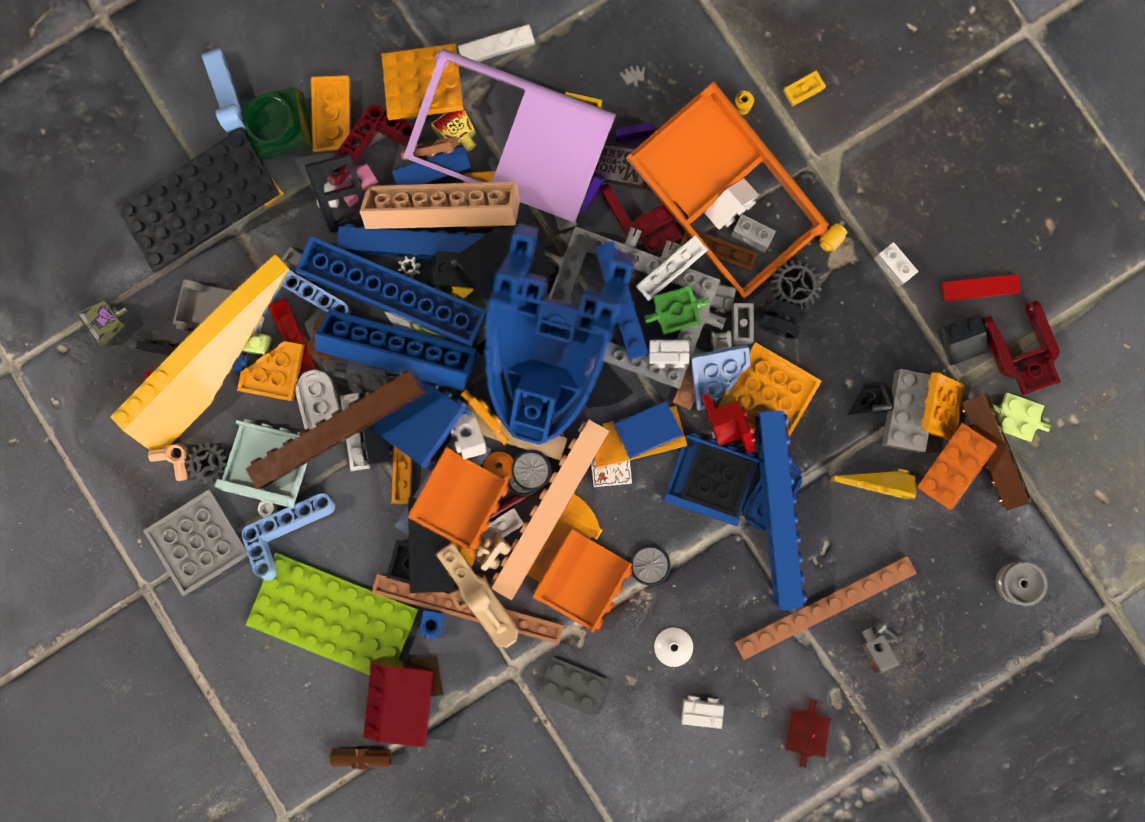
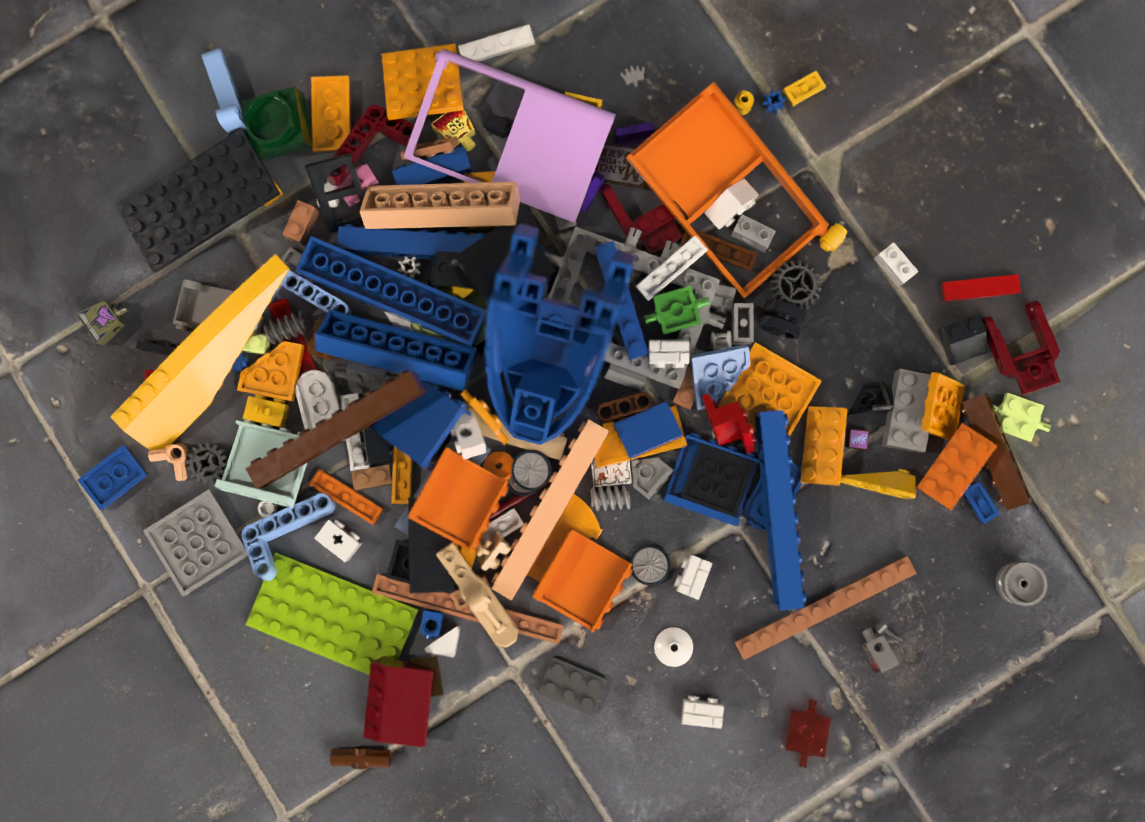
none -> blue plate [78,444,149,510]
none -> yellow brick [243,394,290,428]
none -> dark grey piece [263,310,307,344]
none -> nougat brick [282,200,320,247]
none -> orange tile [308,468,384,525]
none -> white brick [314,519,362,562]
none -> medium nougat plate [351,465,392,491]
none -> white slope [424,625,461,657]
none -> black brick [483,114,512,139]
none -> light grey piece [591,485,630,511]
none -> reddish brown beam [597,393,652,422]
none -> light grey tile [604,364,647,391]
none -> light grey plate [631,457,673,500]
none -> white brick [674,554,713,600]
none -> blue gear [762,89,786,115]
none -> light orange plate [800,406,848,486]
none -> tile [847,429,869,450]
none -> blue plate [963,481,1000,524]

